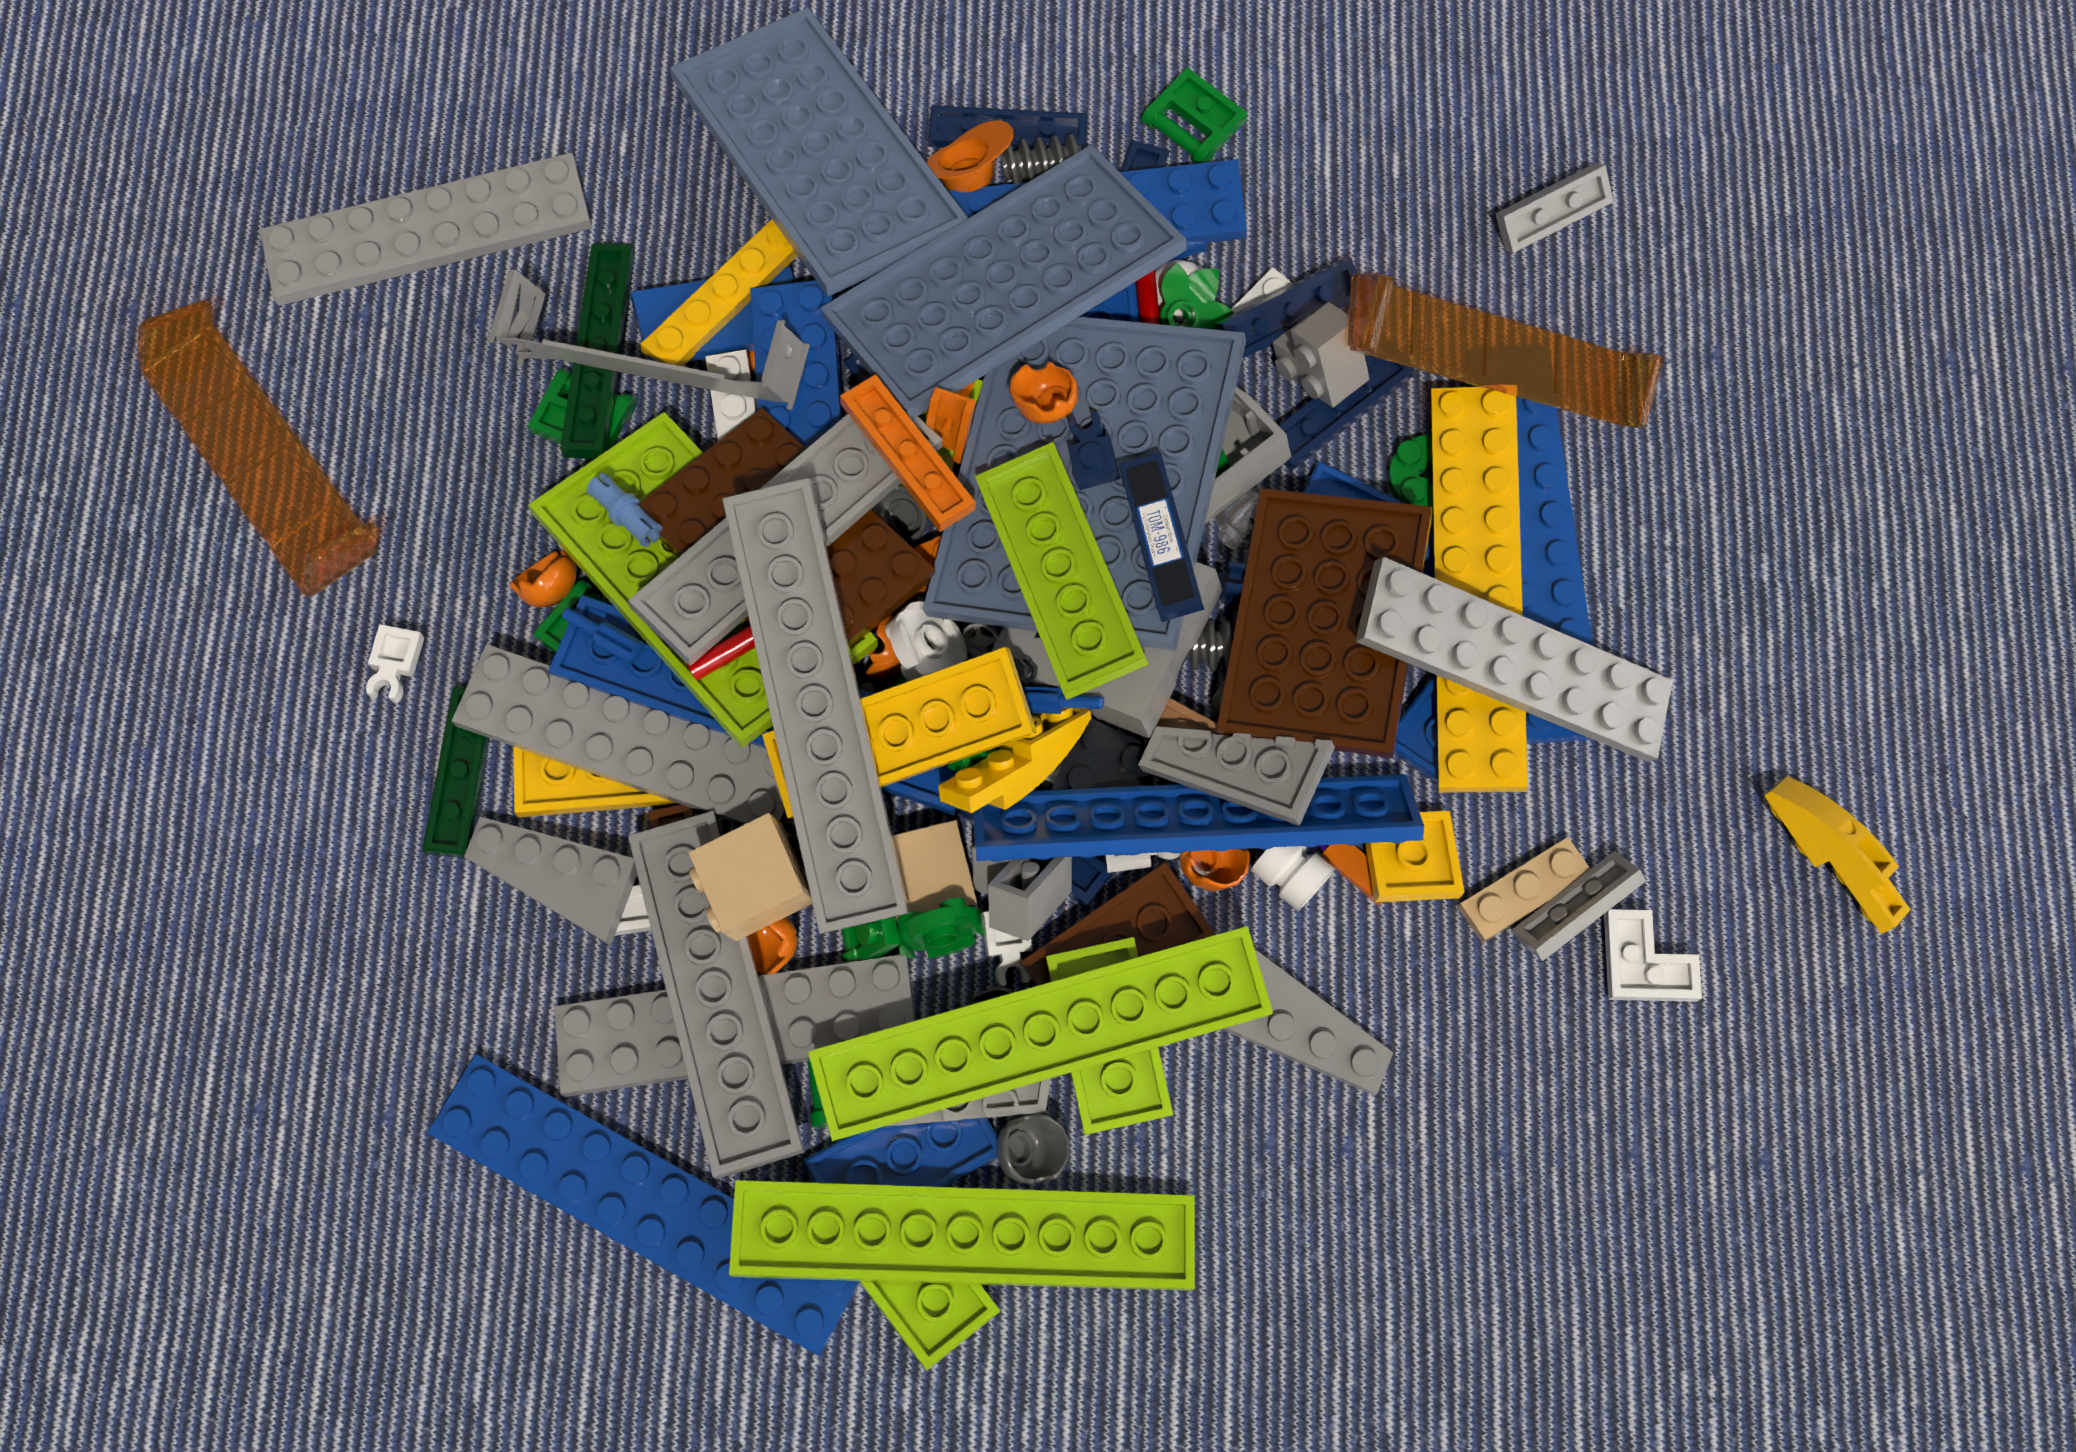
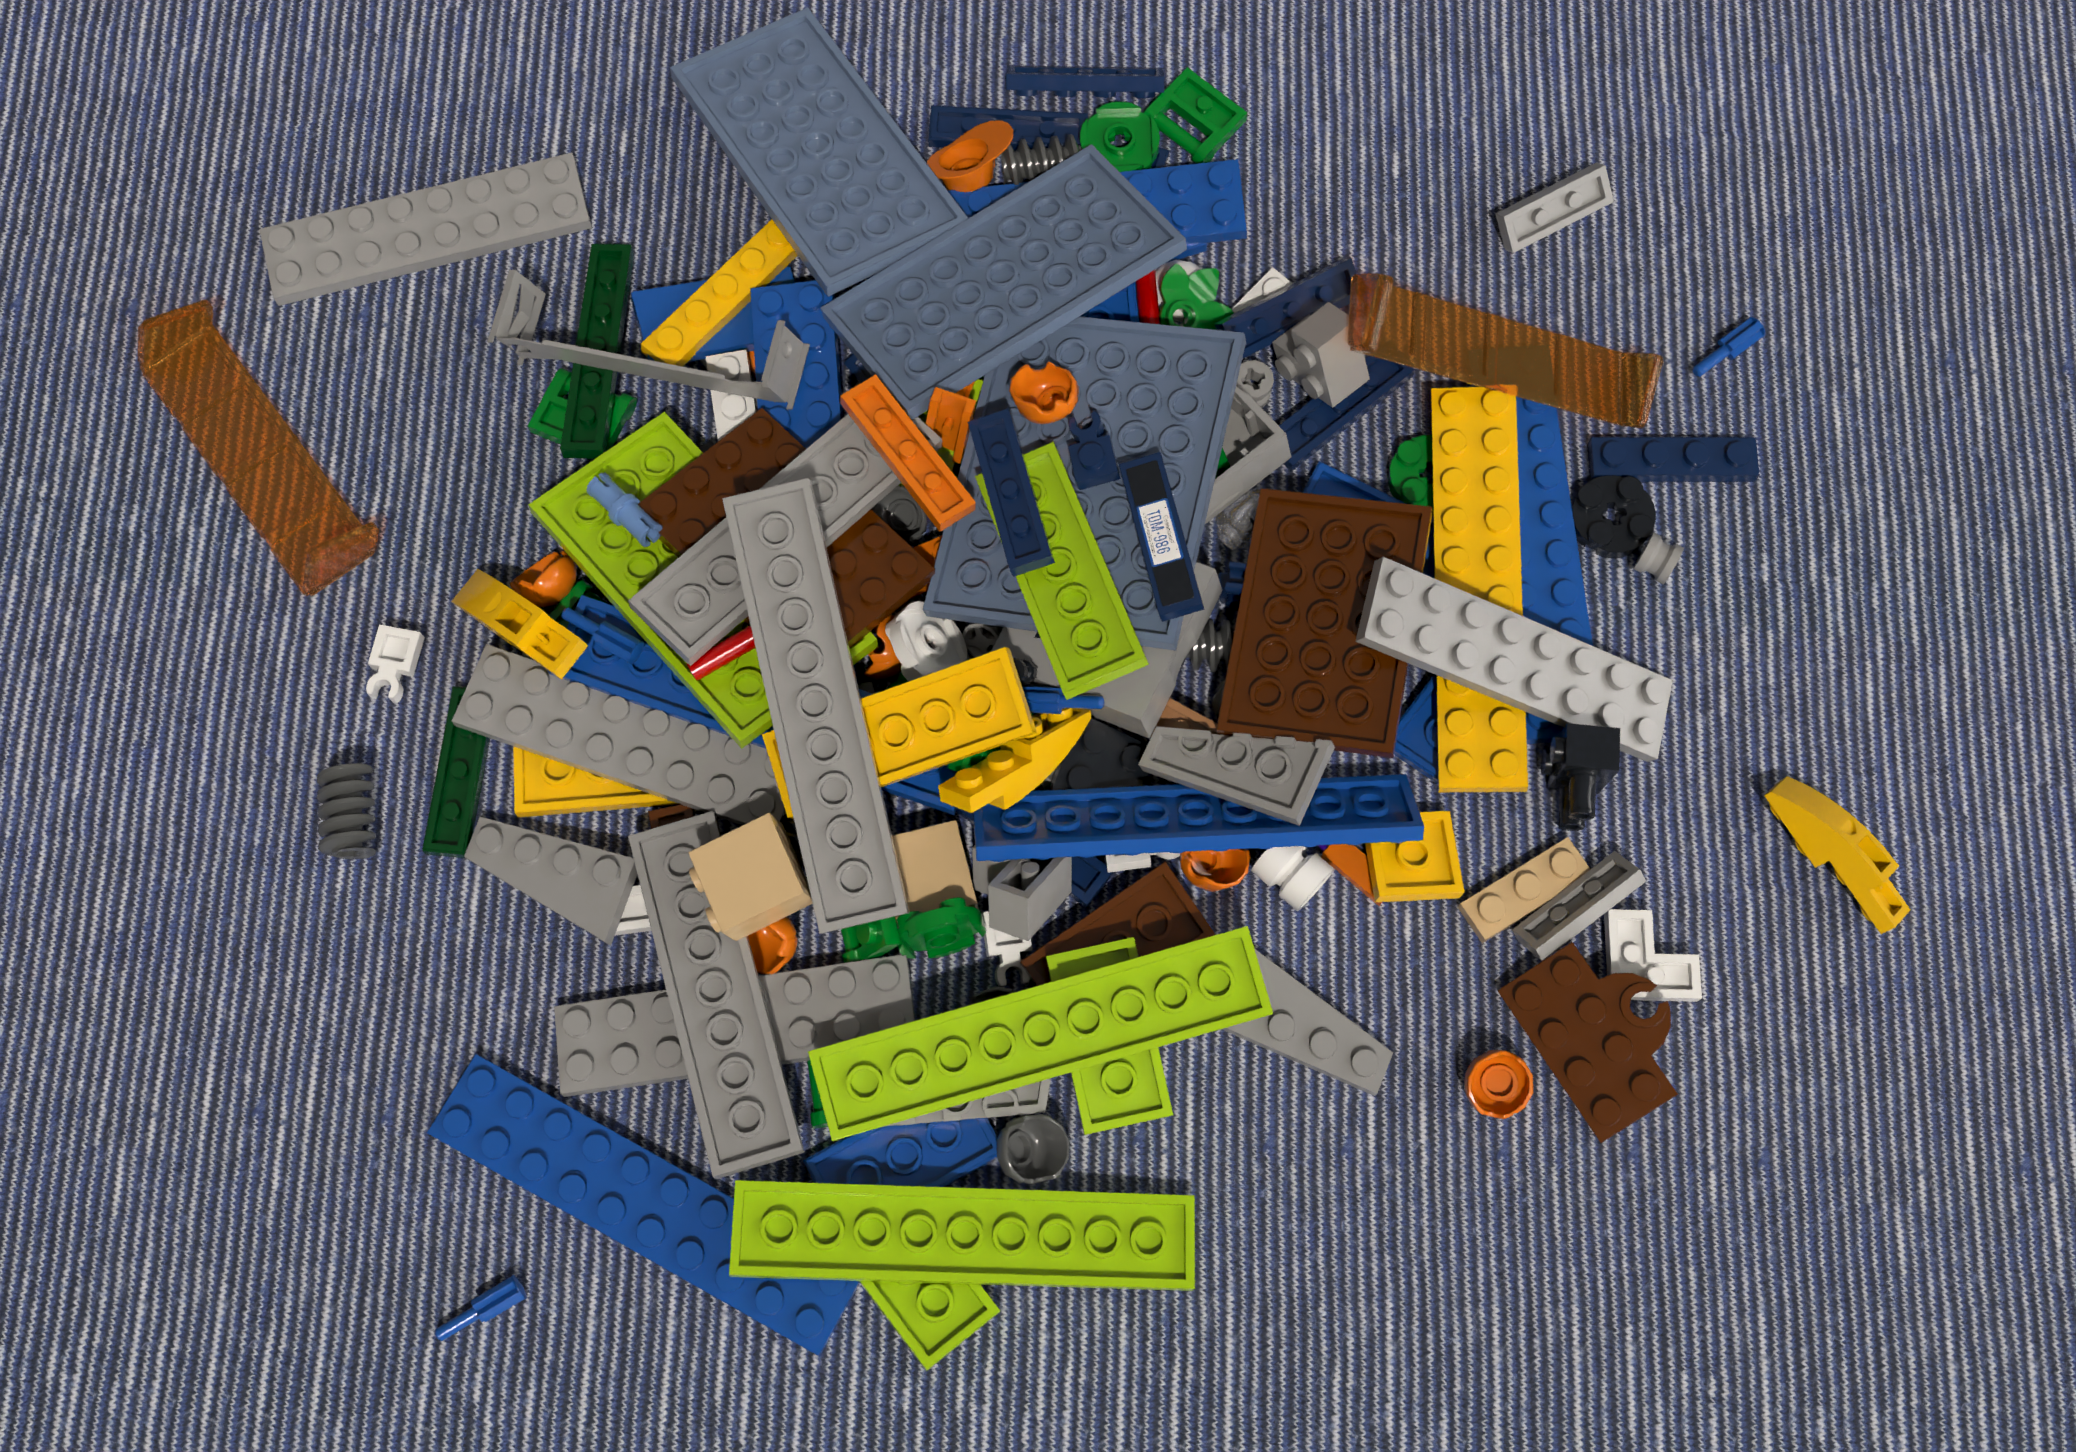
none -> dark grey piece [317,763,376,859]
none -> blue axle [435,1274,527,1341]
none -> yellow slope [451,569,588,680]
none -> dark blue plate [968,408,1055,577]
none -> dark blue plate [1006,65,1165,98]
none -> green plate [1080,102,1160,172]
none -> light grey wheel [1236,360,1274,408]
none -> orange hair [1464,1050,1533,1119]
none -> reddish brown plate [1498,942,1678,1143]
none -> black brick [1541,723,1620,831]
none -> black plate [1572,475,1656,559]
none -> dark blue plate [1587,437,1760,482]
none -> light grey wheel [1633,532,1684,585]
none -> blue axle [1693,317,1765,377]

